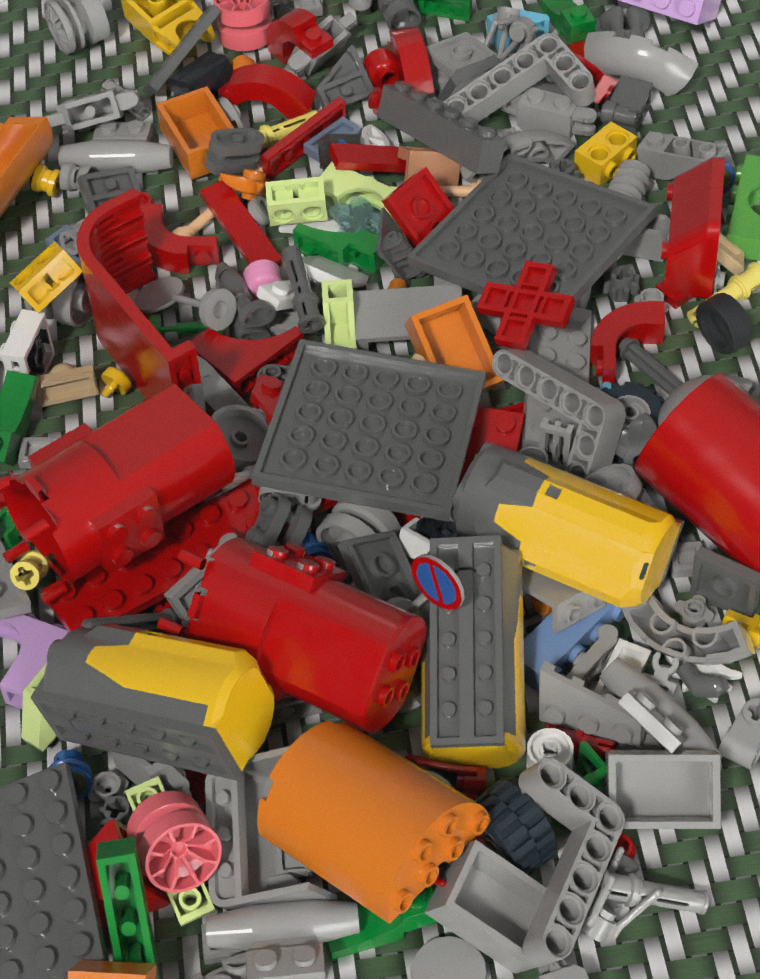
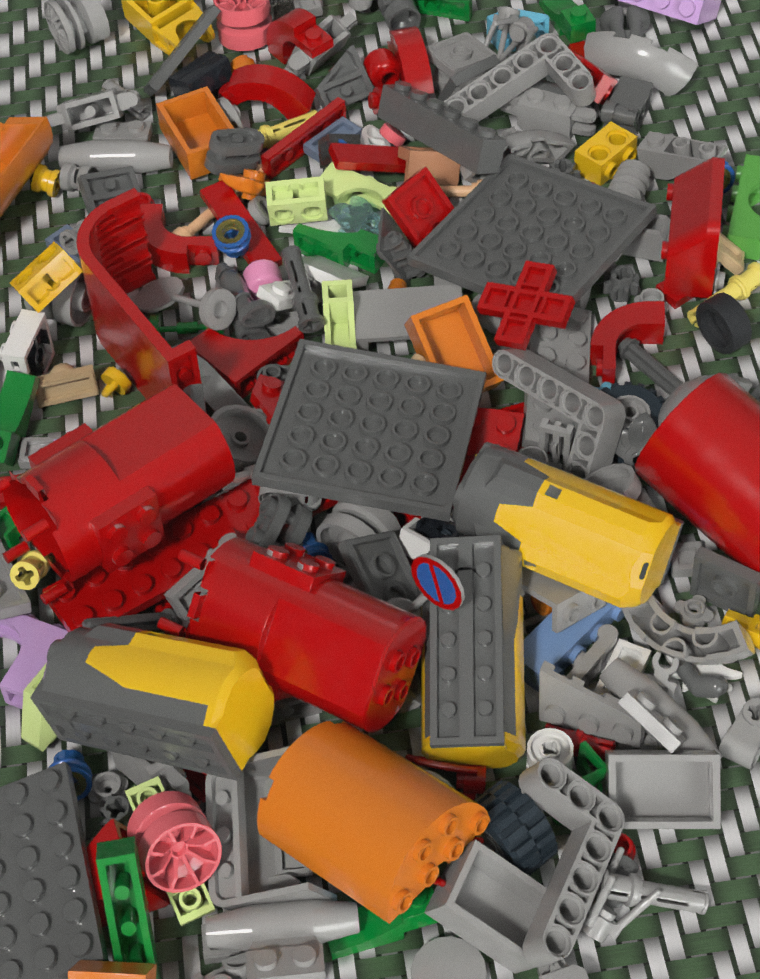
none -> blue piece [211,215,251,258]
none -> coral tile [379,122,407,147]

